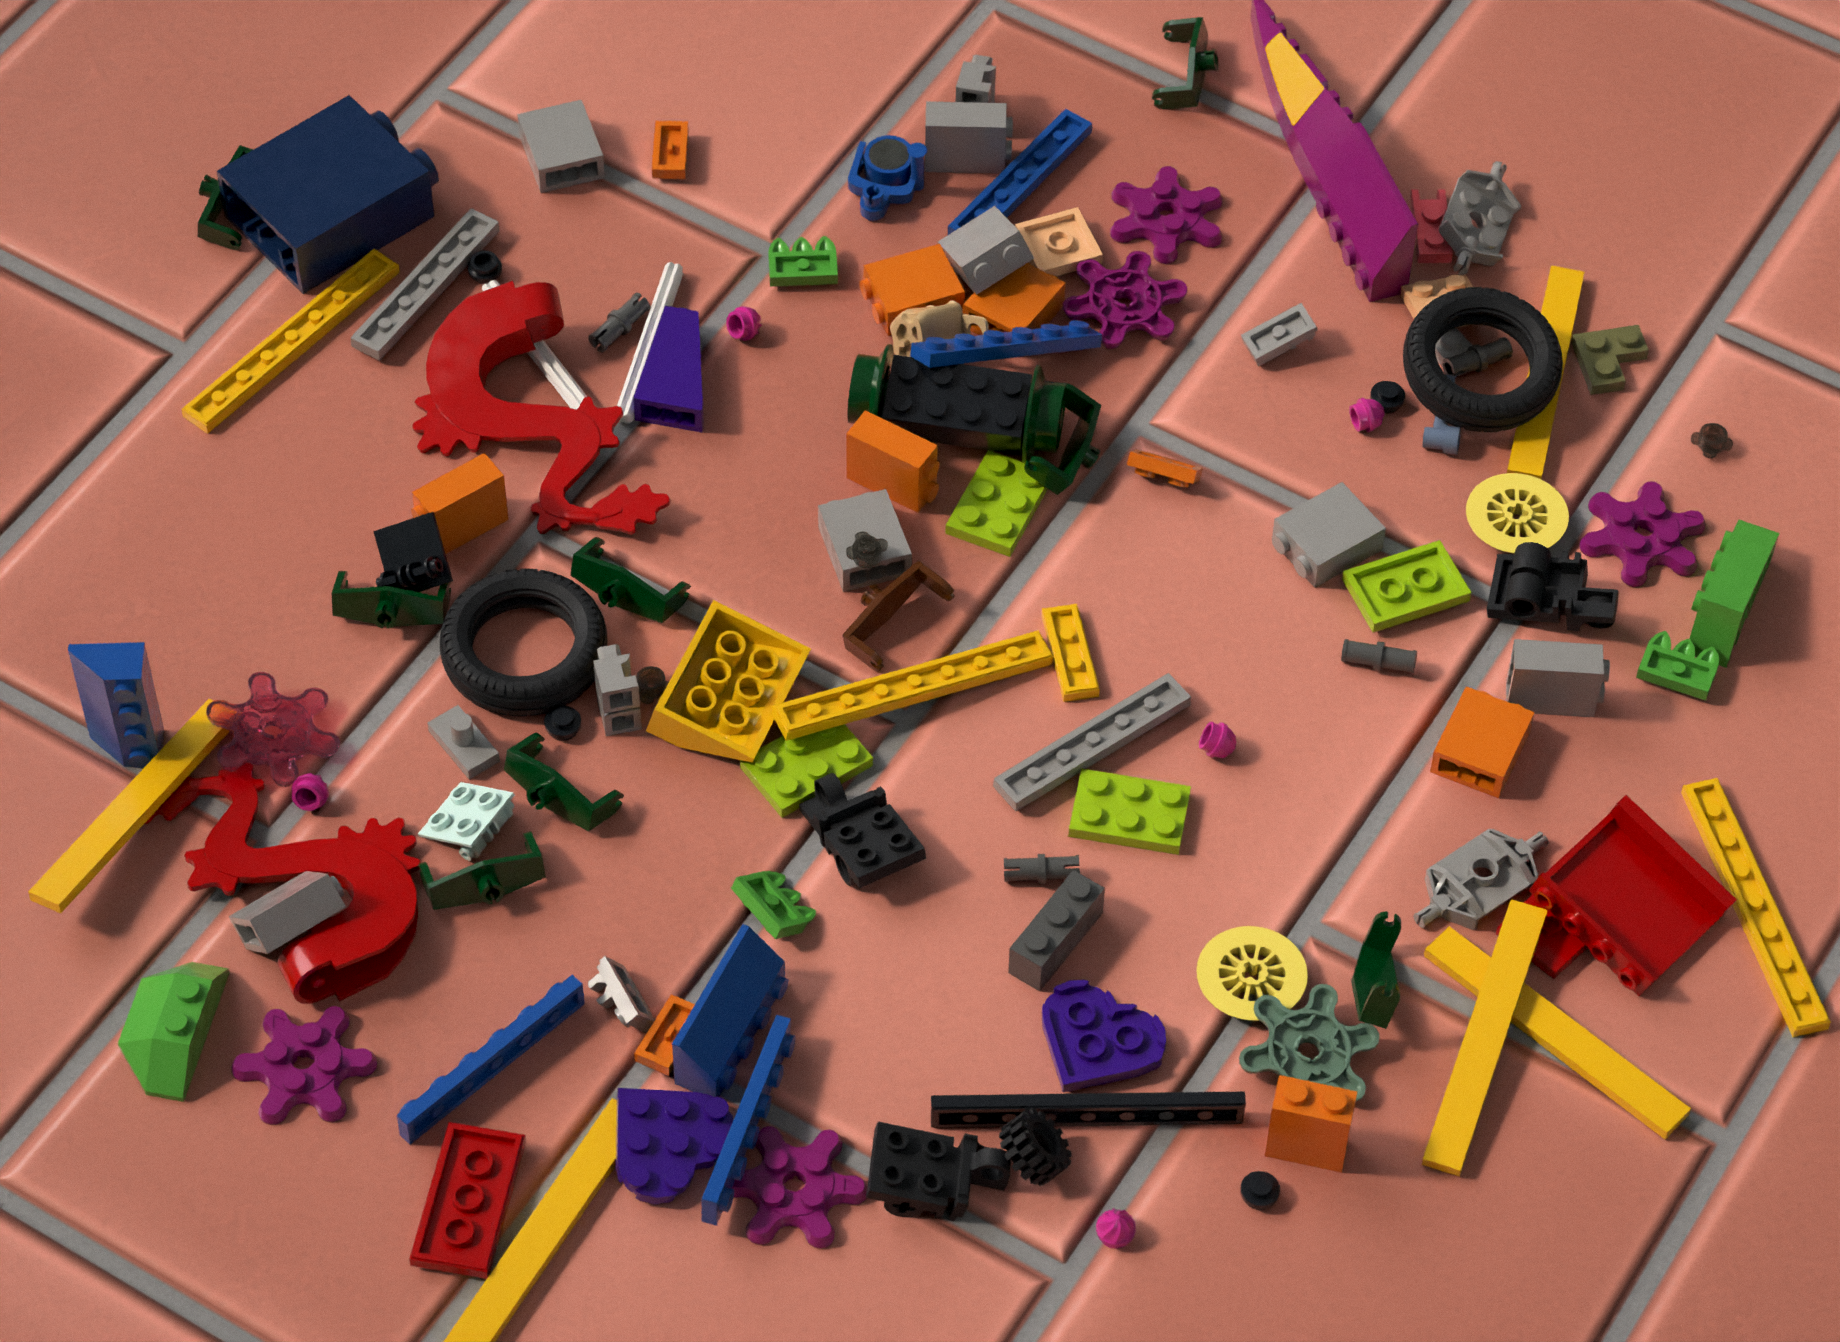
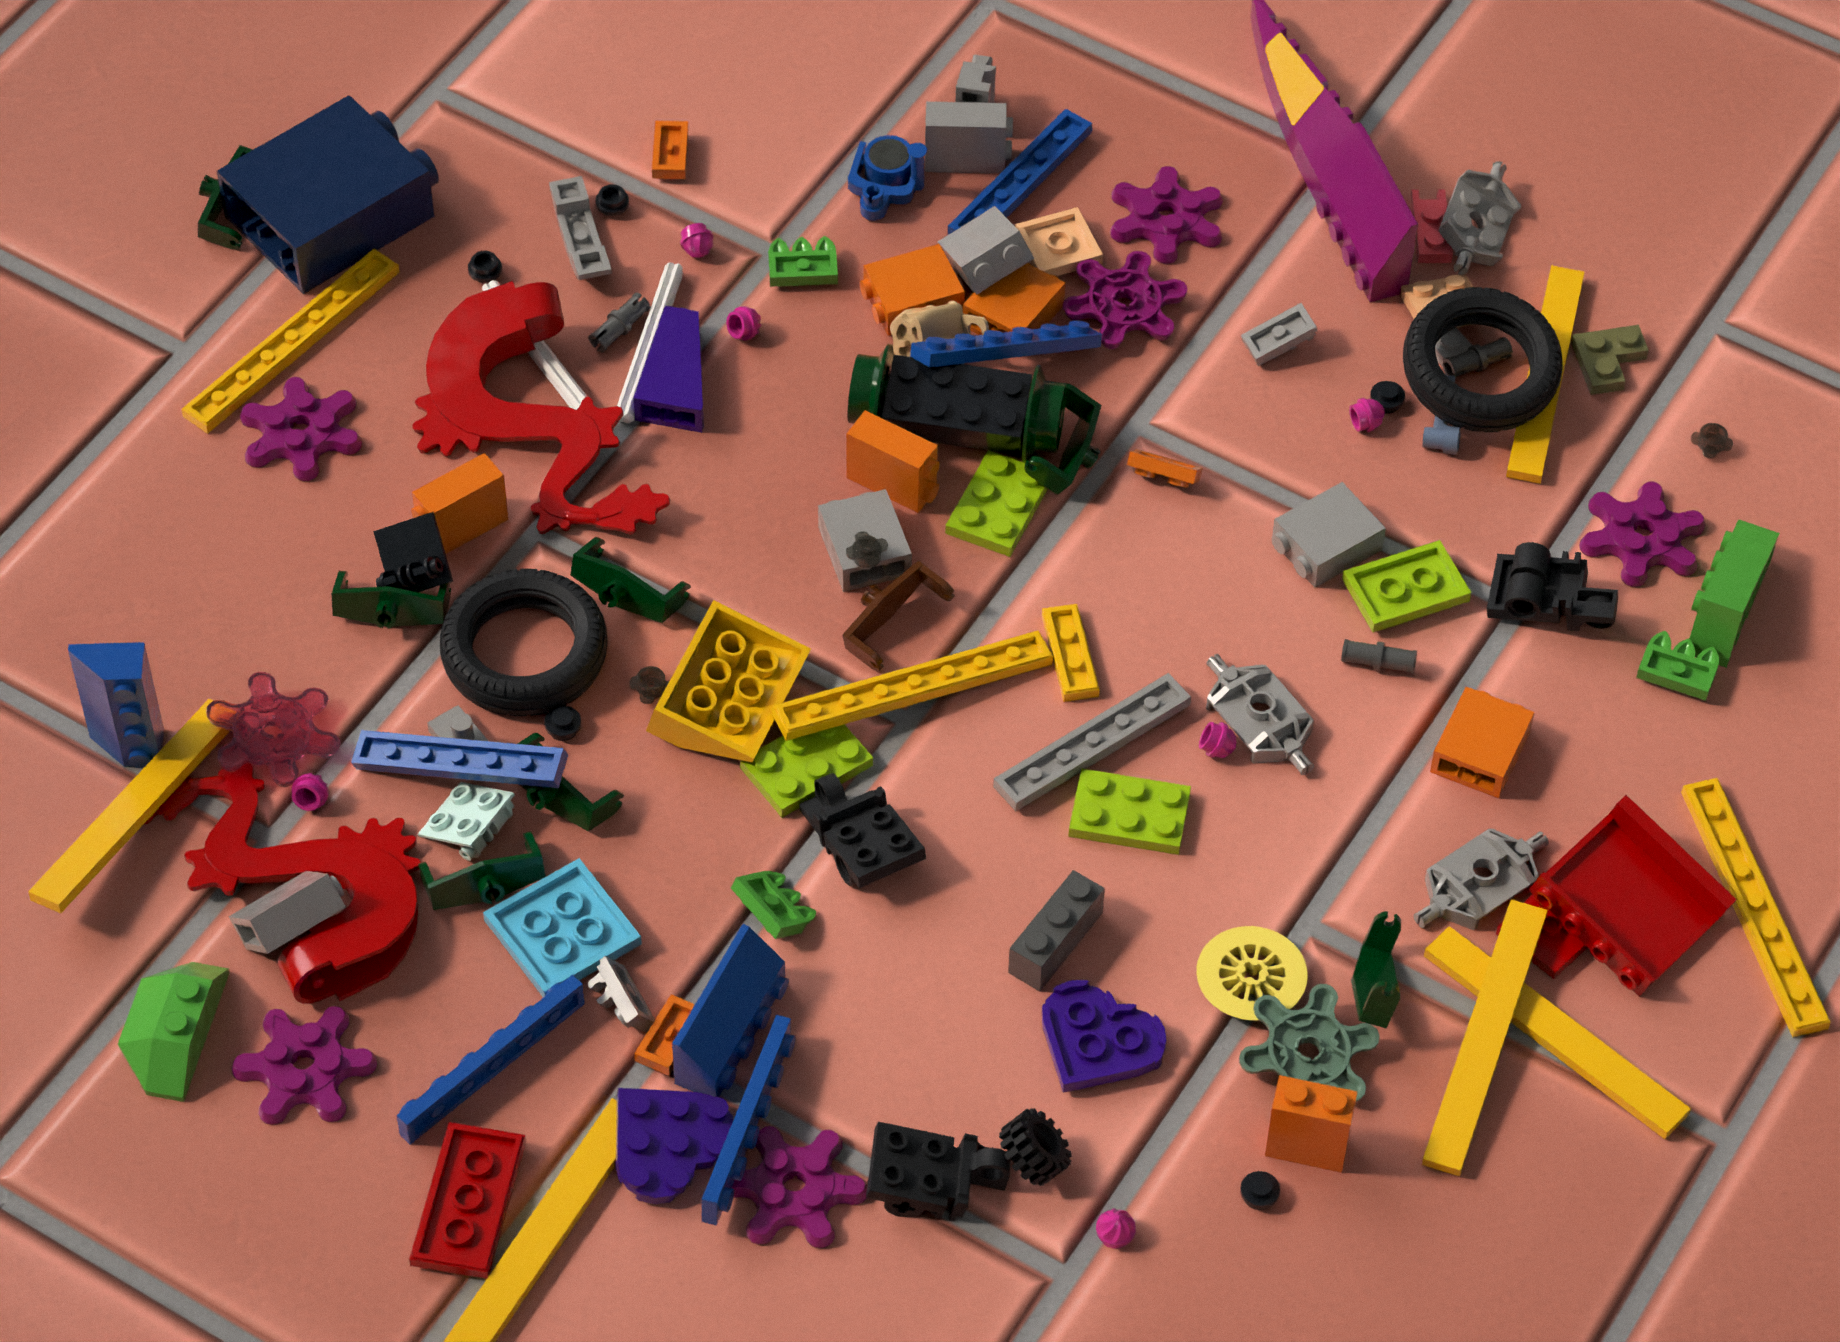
light grey plate [350,208,500,361] -> none
light grey brick [517,99,605,193] -> none
light grey hips [593,644,642,736] -> none
black tile [931,1091,1246,1128] -> none
dark grey pin [1004,853,1080,884] -> none
dark green piece [1152,17,1219,110] -> none
light yellow piece [1466,473,1569,553] -> none
light grey brick [1506,639,1610,717] -> none
none -> magenta plate [240,377,362,481]
none -> plate [351,730,568,788]
none -> medium azure plate [483,858,642,997]
none -> light grey slope [549,176,612,280]
none -> black plate [595,184,629,216]
none -> dark pink plate [680,223,714,258]
none -> light grey plate [1206,654,1314,775]

